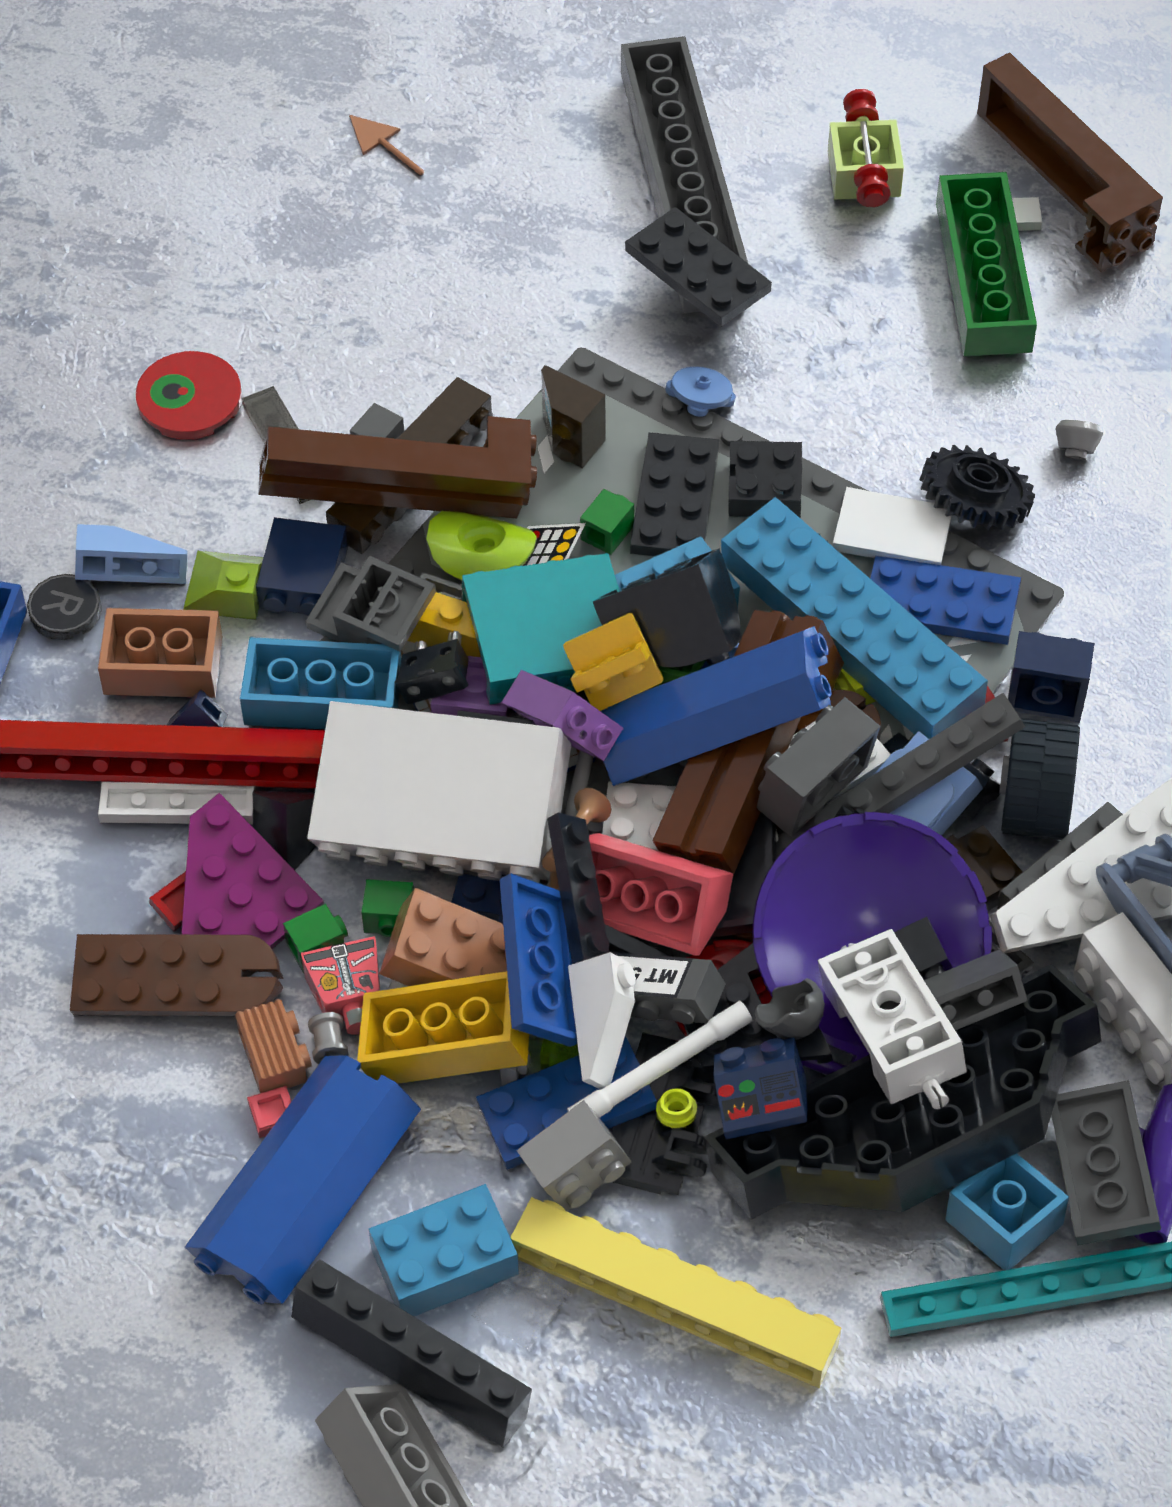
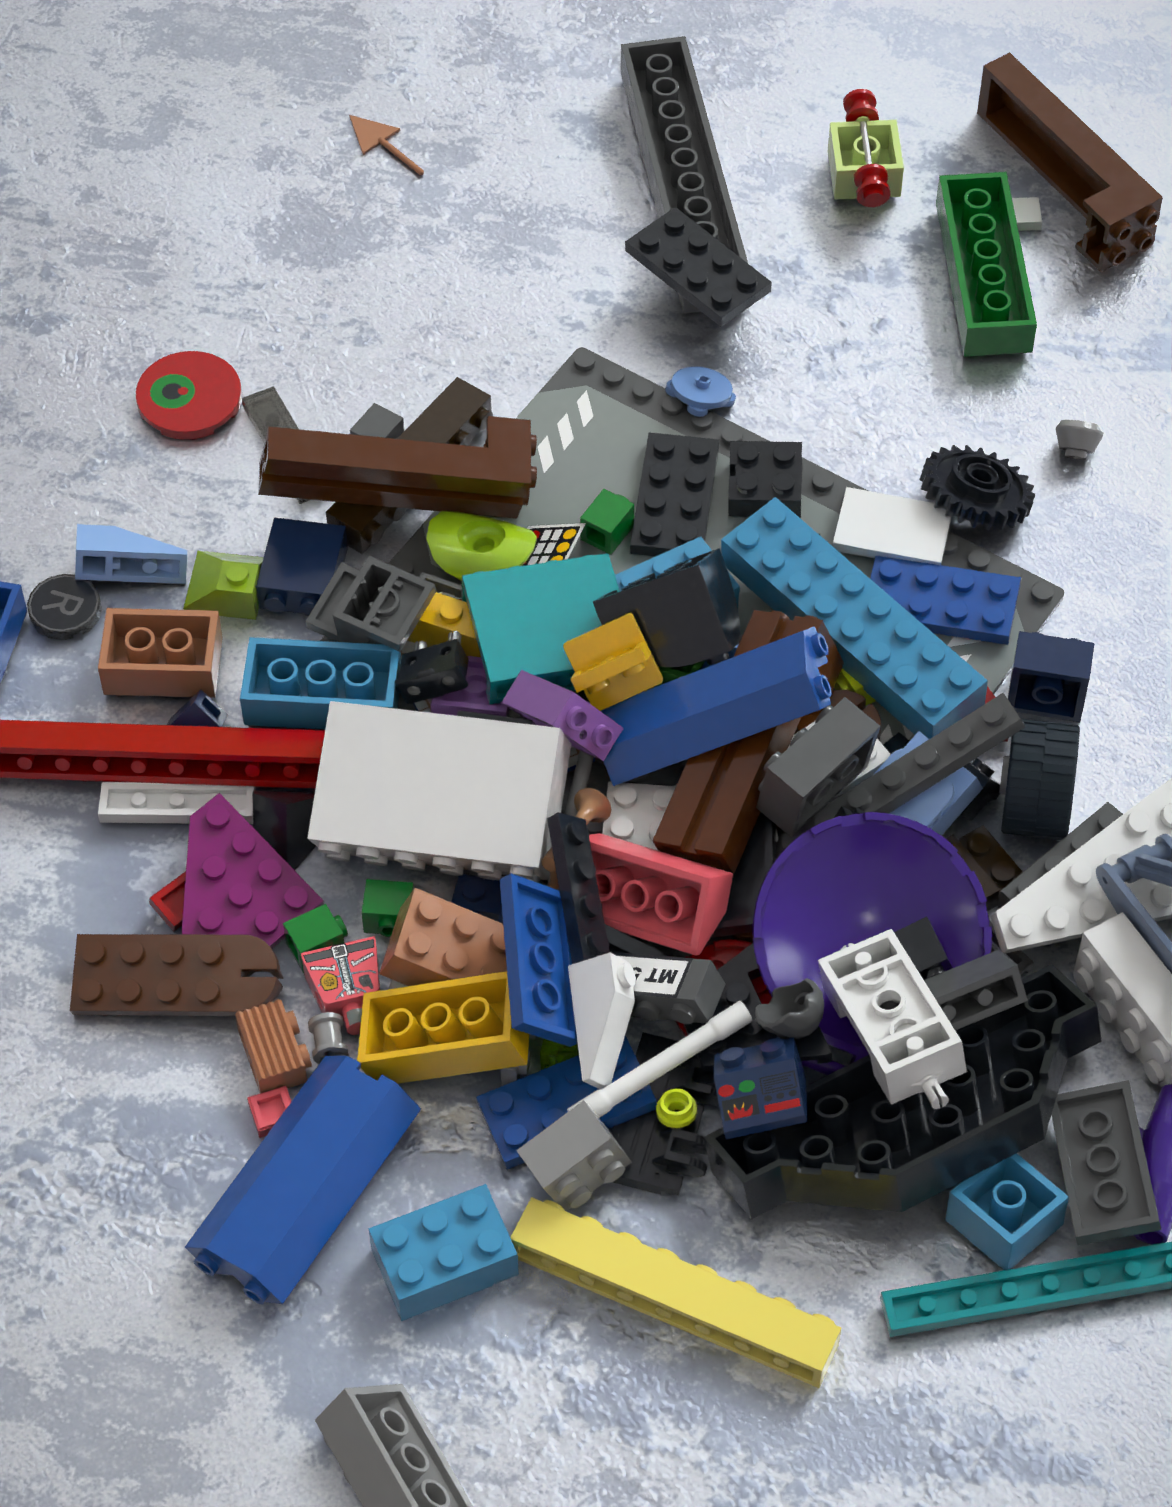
black brick [291,1259,532,1448] -> none
dark brown slope [541,365,606,468] -> none

